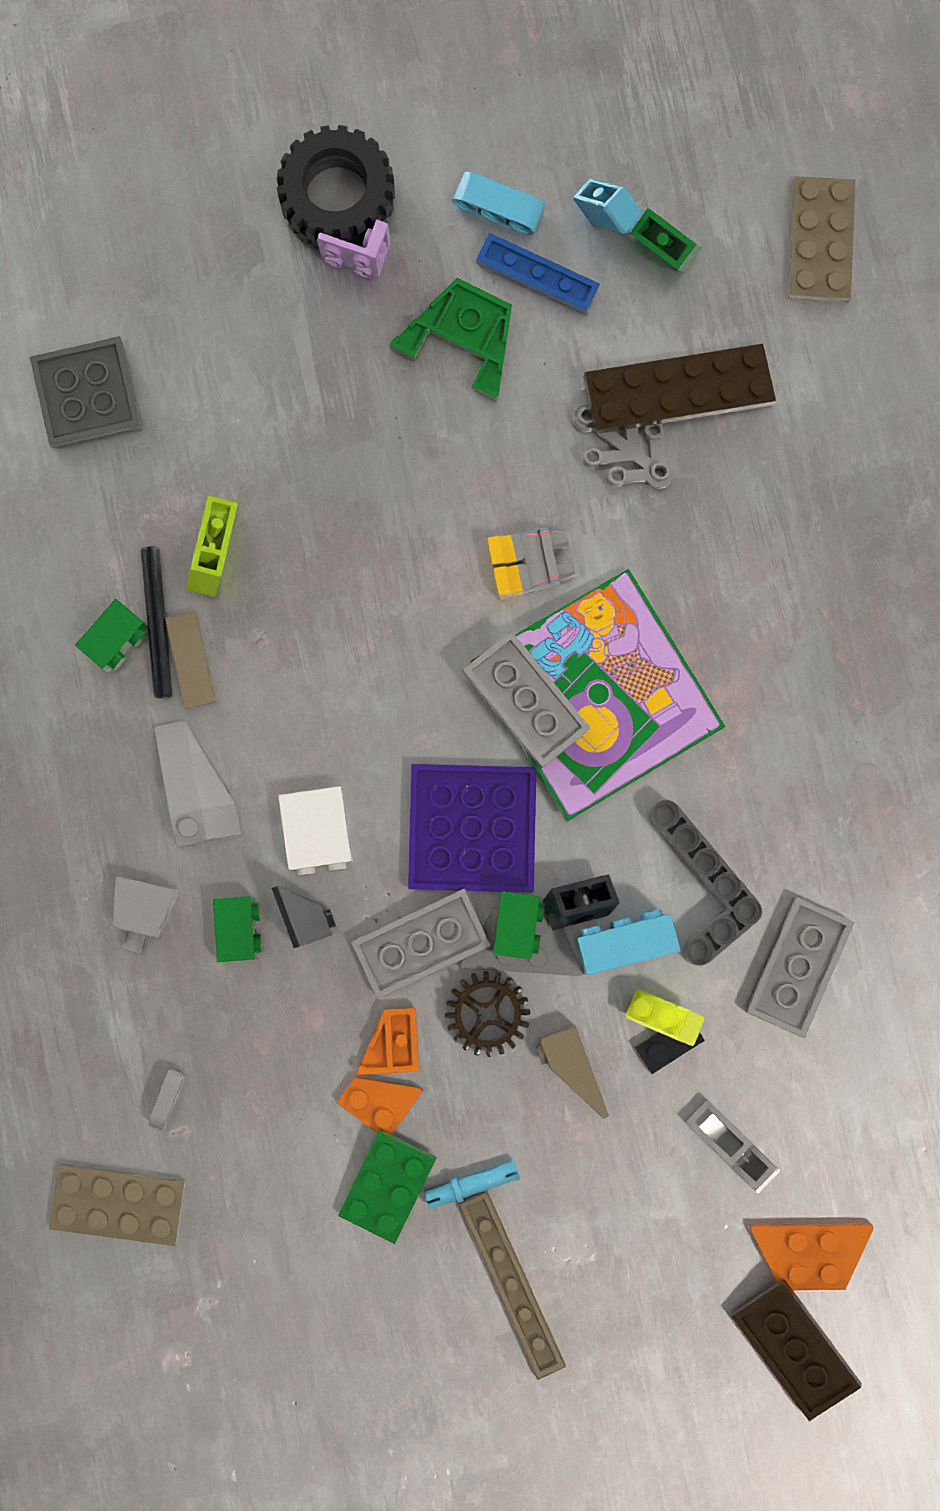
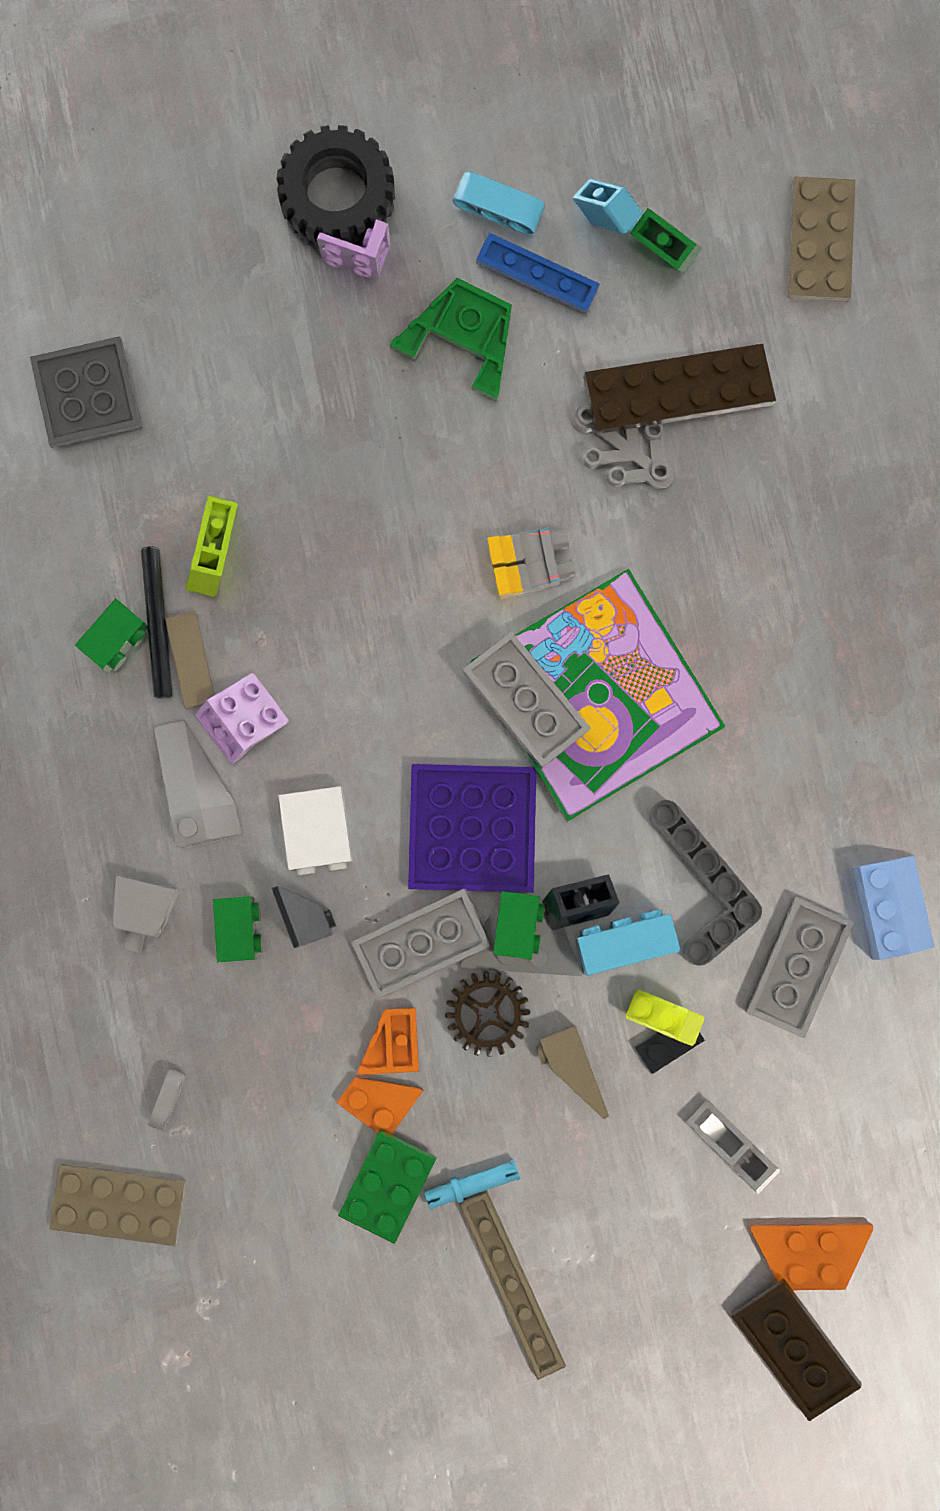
none -> lavender bracket [195,673,289,765]
none -> light blue slope [853,856,934,960]

